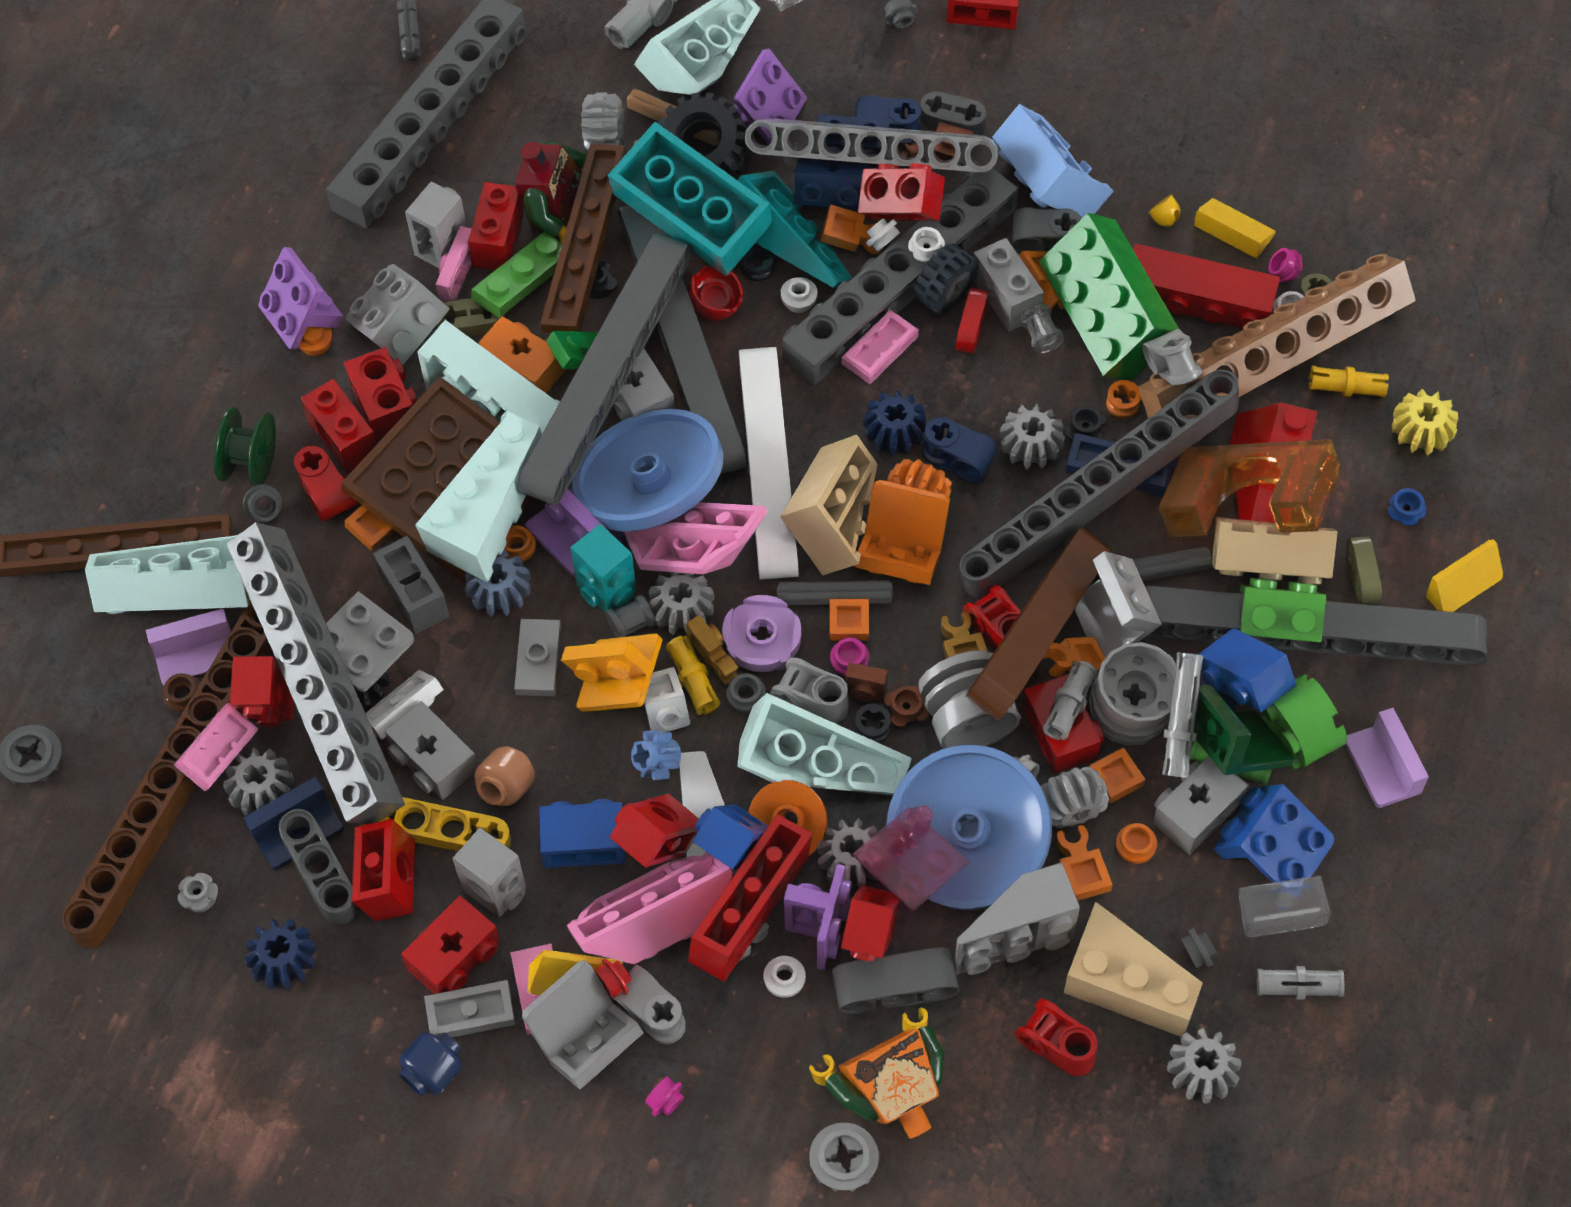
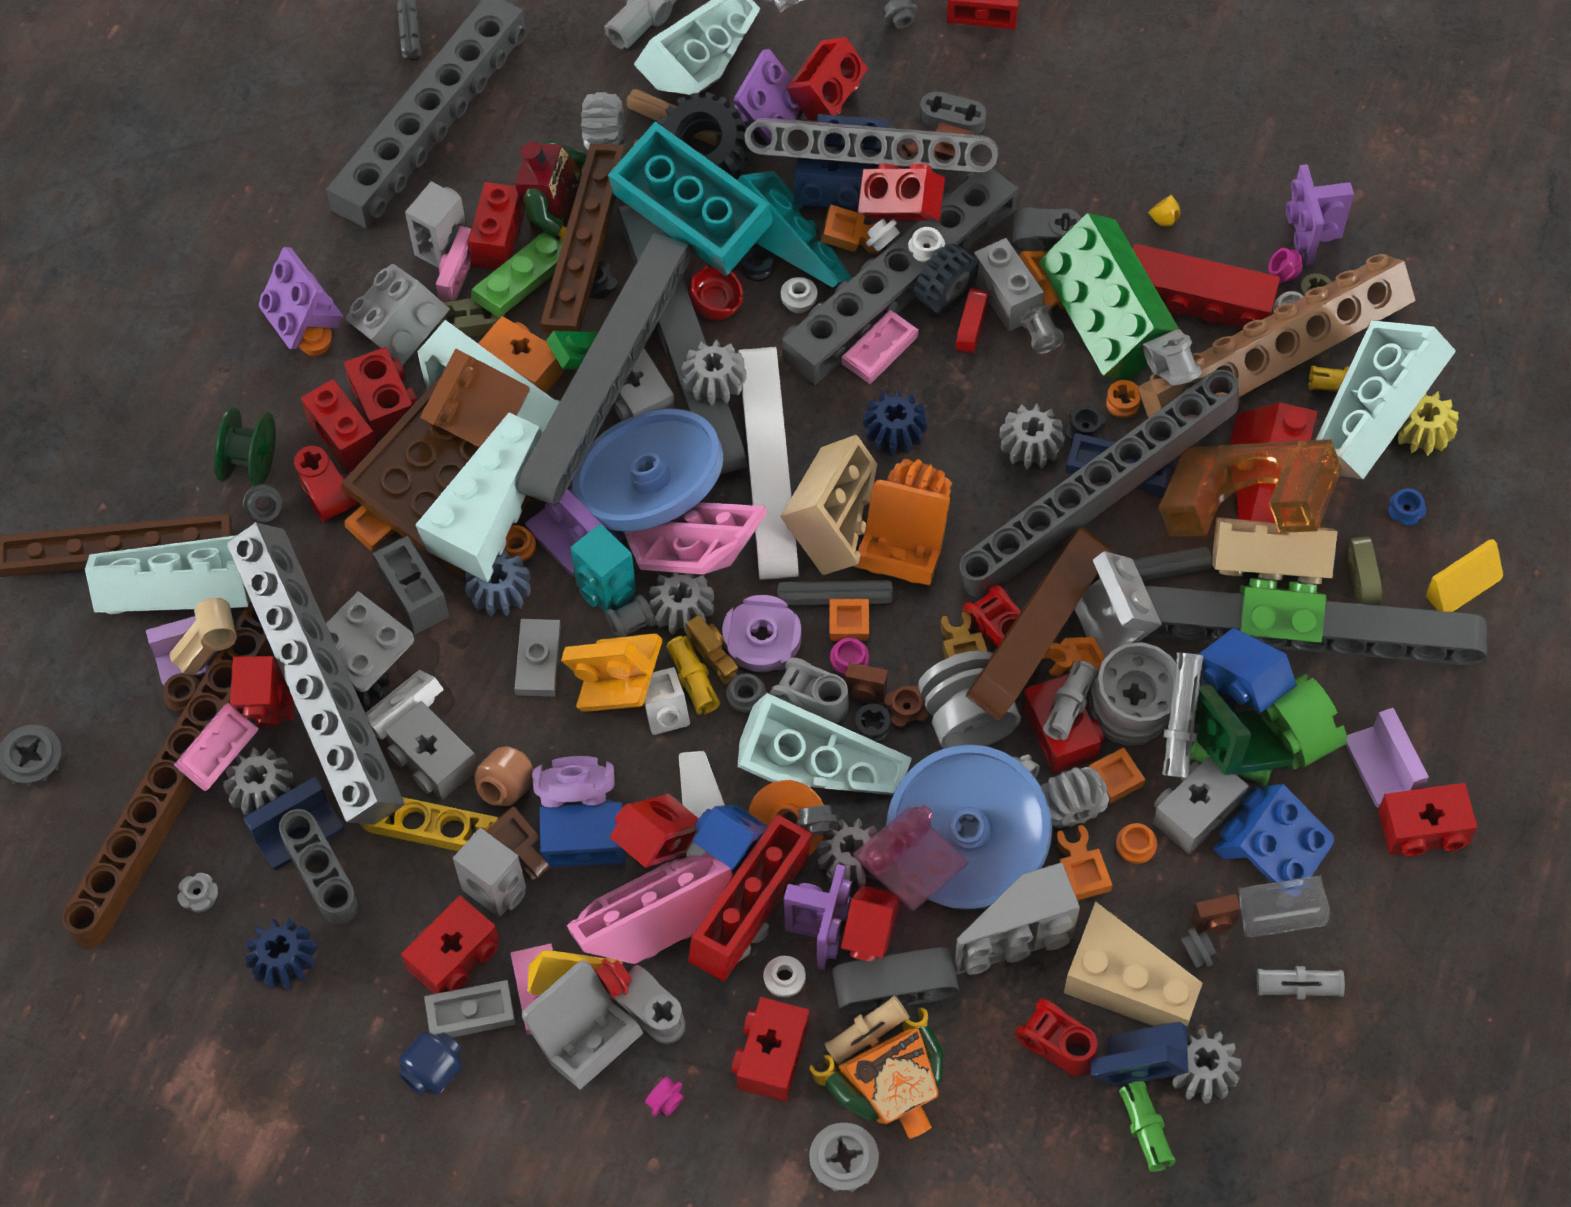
red brick [352,819,415,922] -> none
medium blue gear [631,730,681,780] -> none
dark blue piece [854,95,921,146] -> none
dark blue piece [922,417,998,483] -> none
light blue wedge [992,104,1114,219] -> none
yellow slope [1194,198,1276,259] -> none
none -> tan piece [170,598,237,676]
none -> dark orange bracket [420,348,530,448]
none -> reddish brown plate [484,806,550,880]
none -> lavender plate [532,756,615,807]
none -> light grey gear [681,339,747,406]
none -> red brick [731,997,810,1102]
none -> red brick [786,37,868,120]
none -> dark grey plate [796,805,837,836]
none -> tan pin [824,995,910,1065]
none -> dark blue panel [1091,1022,1189,1087]
none -> bright green pin [1119,1081,1176,1172]
none -> copper plate [1191,894,1241,934]
none -> medium lavender bracket [1286,164,1354,265]
none -> light aqua wedge [1310,320,1456,479]
none -> red brick [1378,783,1478,857]

